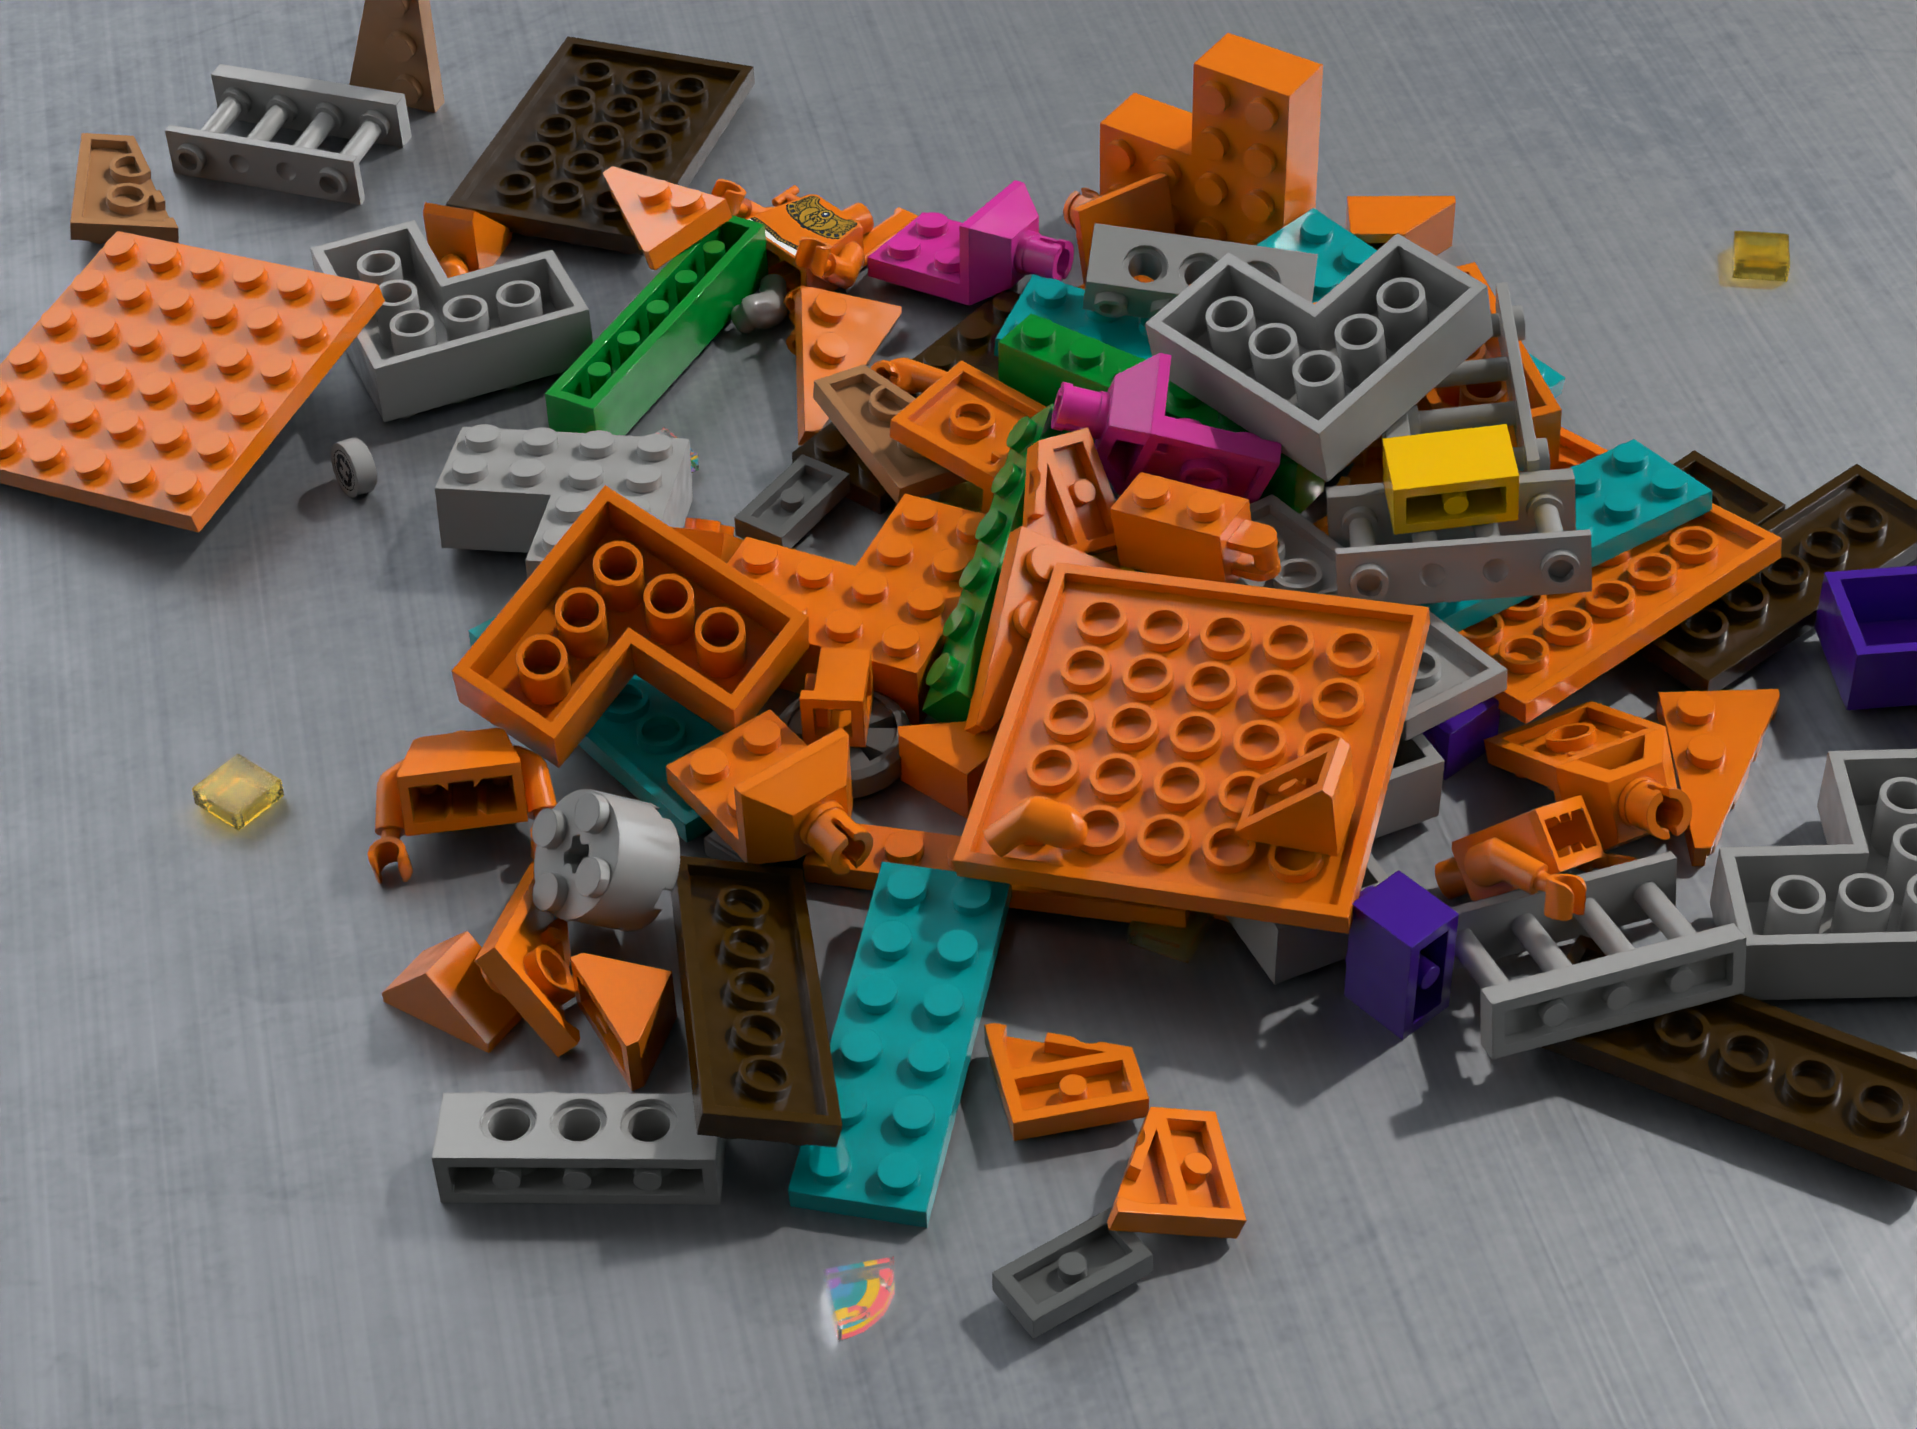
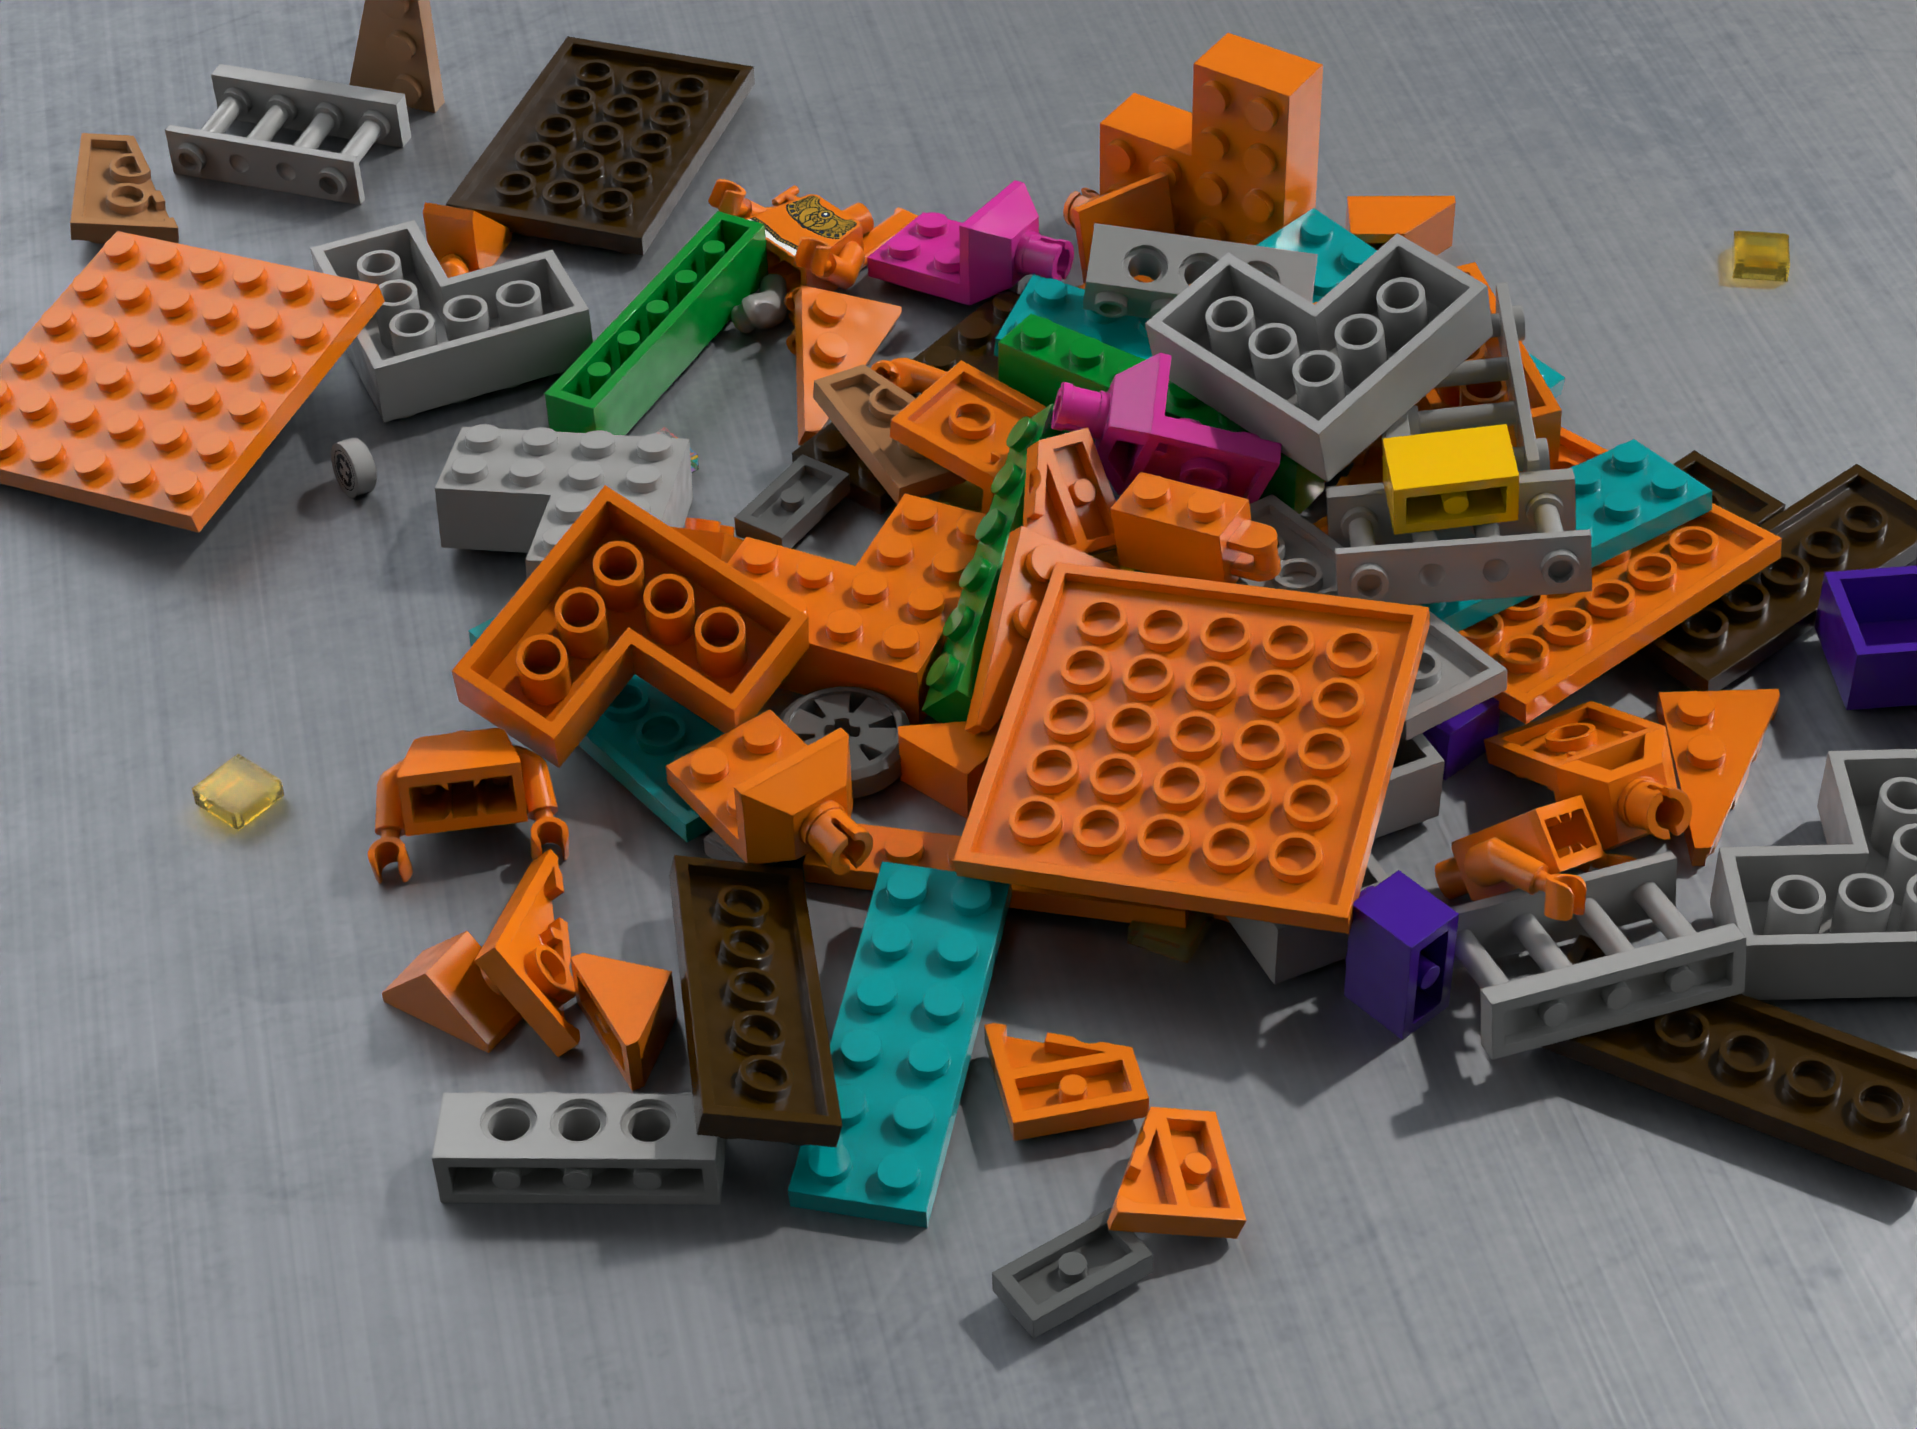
light grey brick [532,789,680,932] -> none
orange wing [603,166,732,270] -> none
orange brick [800,648,874,747] -> none
clear tile [823,1256,895,1342] -> none
orange arm [983,797,1088,857] -> none
orange slope [1235,737,1355,857] -> none

